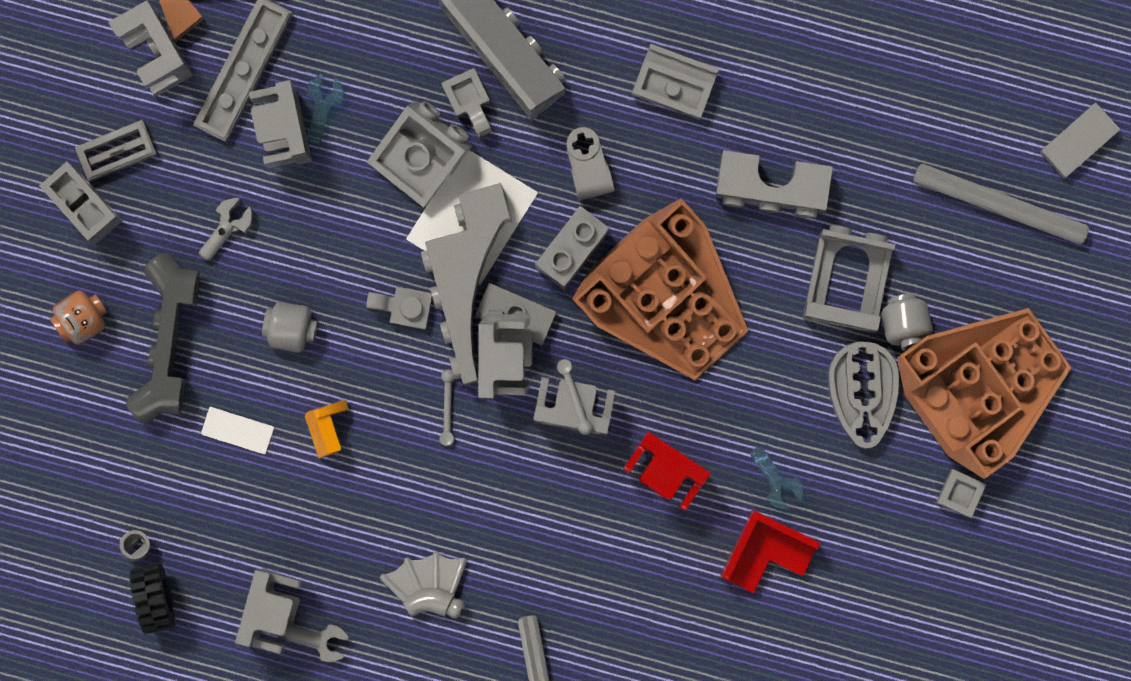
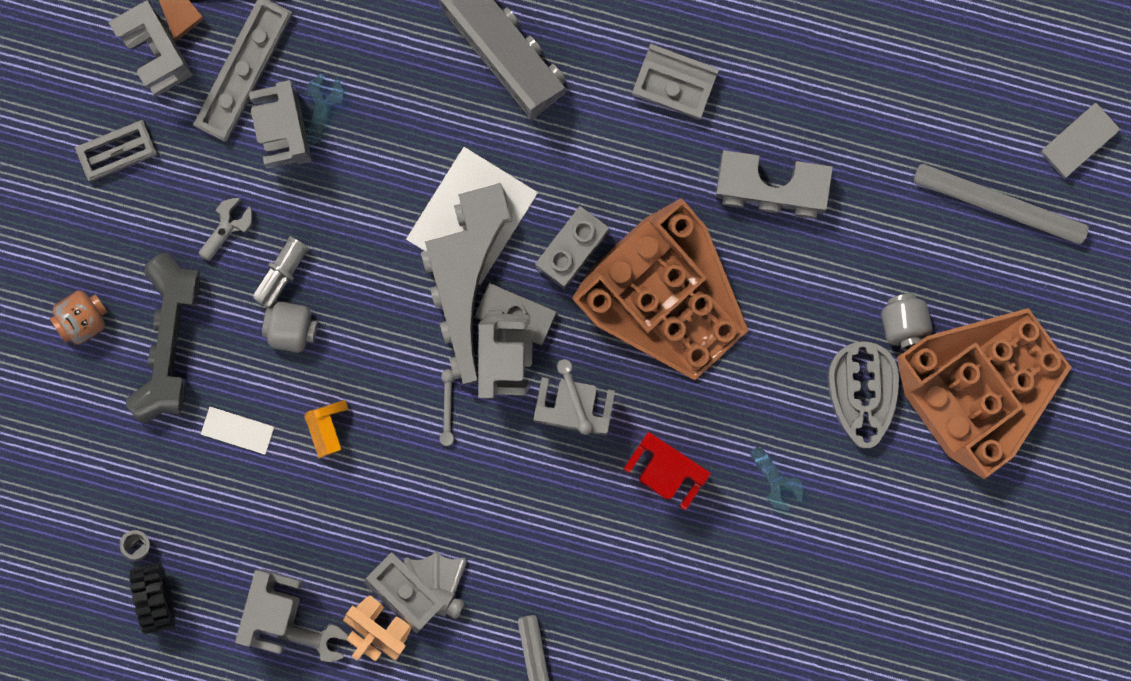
light grey brick [39,161,122,245] -> none
light grey plate [366,286,432,330] -> none
light grey plate [367,101,473,208] -> none
light grey plate [441,68,492,138] -> none
light grey piece [567,127,615,201] -> none
red panel [719,510,821,593] -> none
light grey panel [803,225,896,333] -> none
light grey plate [936,469,986,518] -> none
none -> light grey axle [253,236,309,308]
none -> light nougat hips [343,595,412,662]
none -> light grey panel [364,552,445,634]

